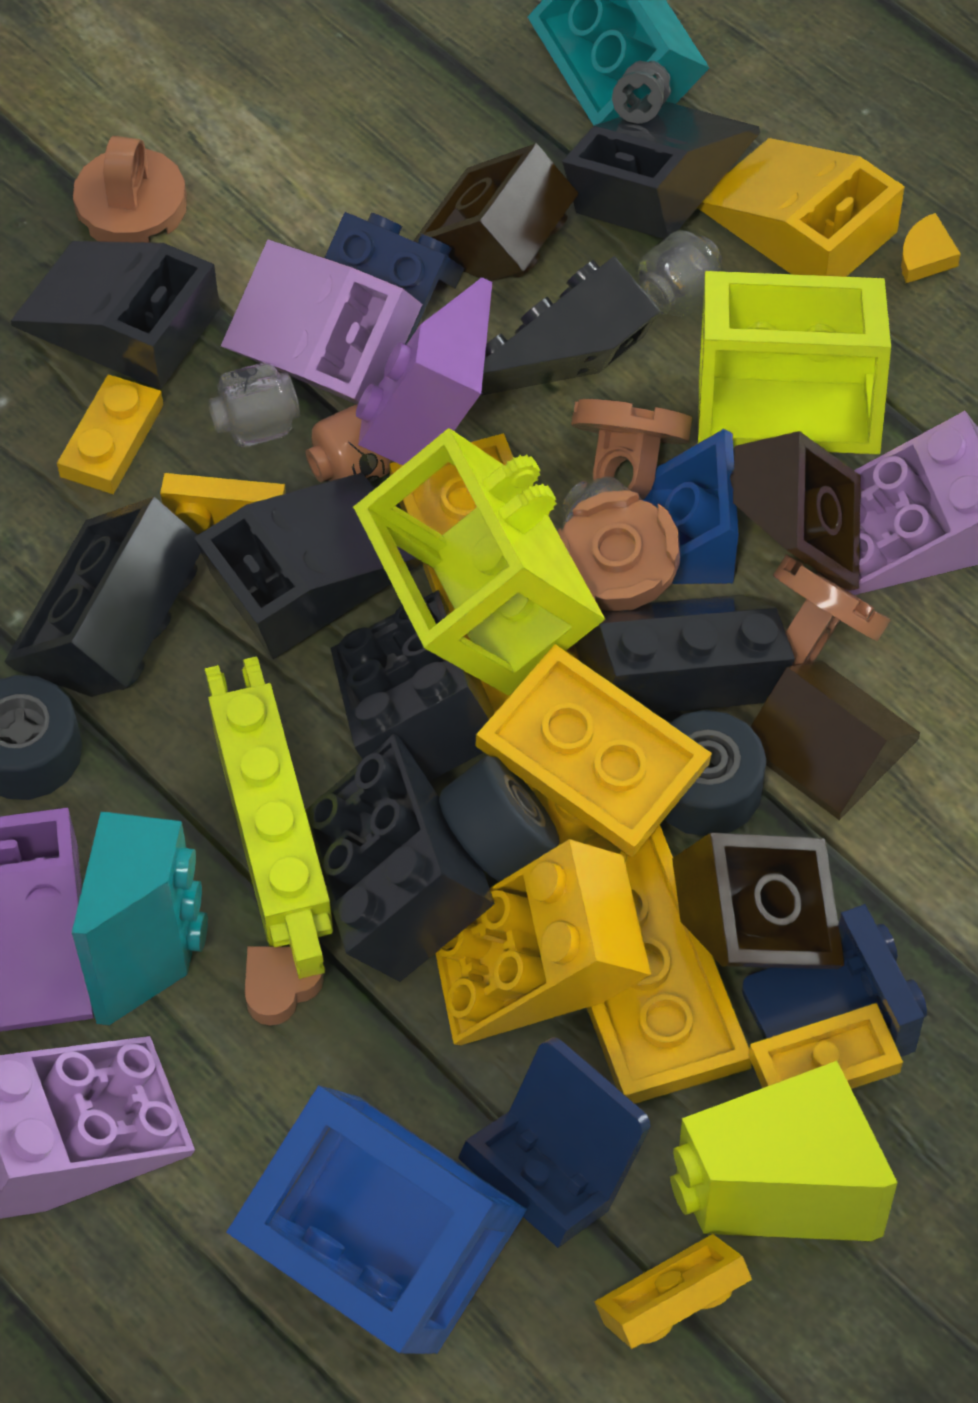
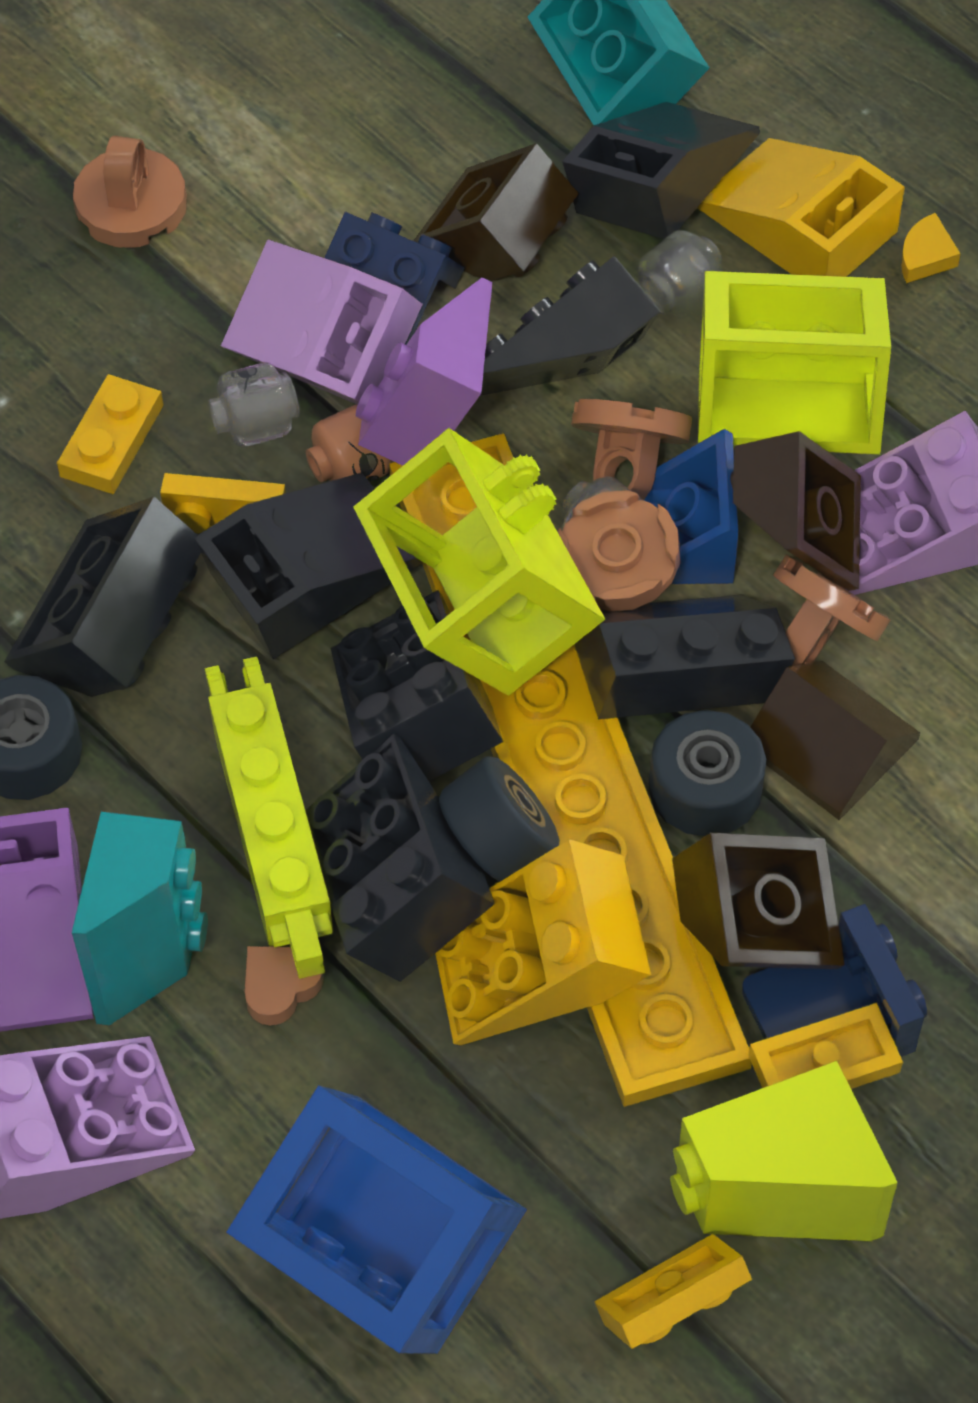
black slope [11,241,220,390] -> none
dark blue bracket [458,1037,650,1248] -> none
yellow plate [475,644,712,857] -> none
dark grey bush [612,61,671,124] -> none

